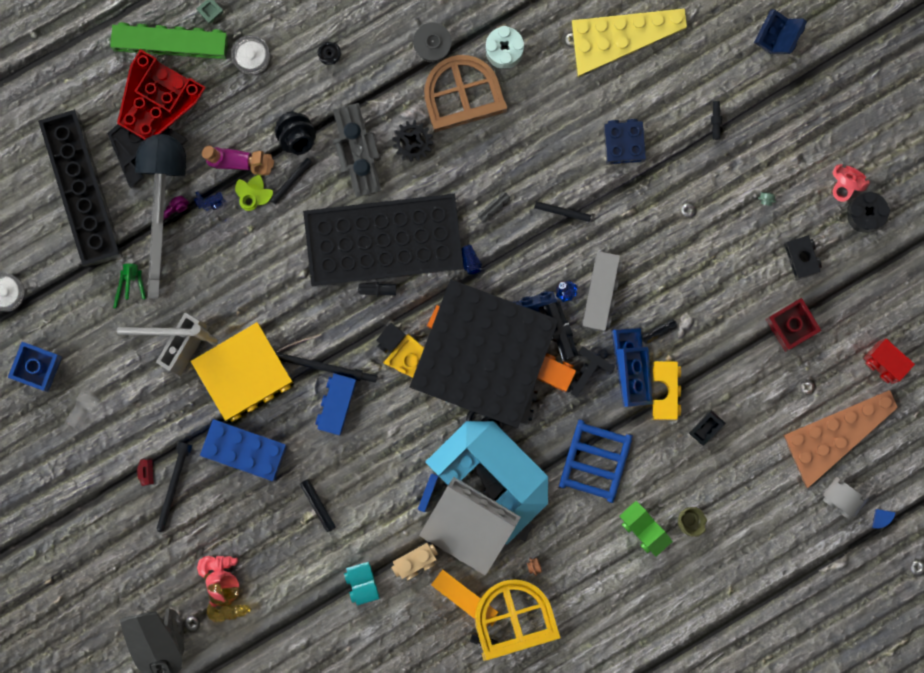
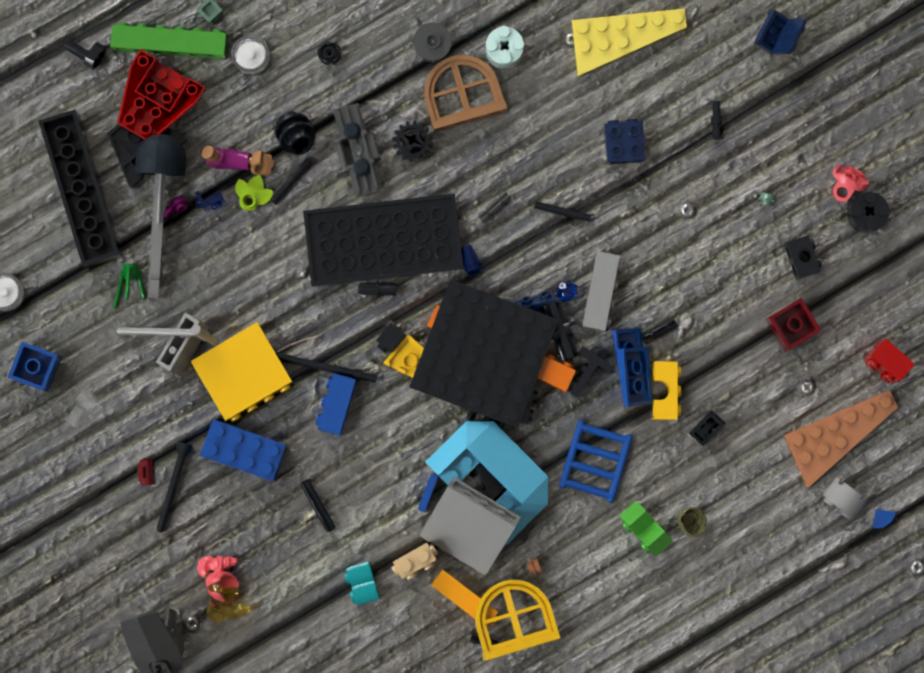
none -> black piece [63,39,107,70]

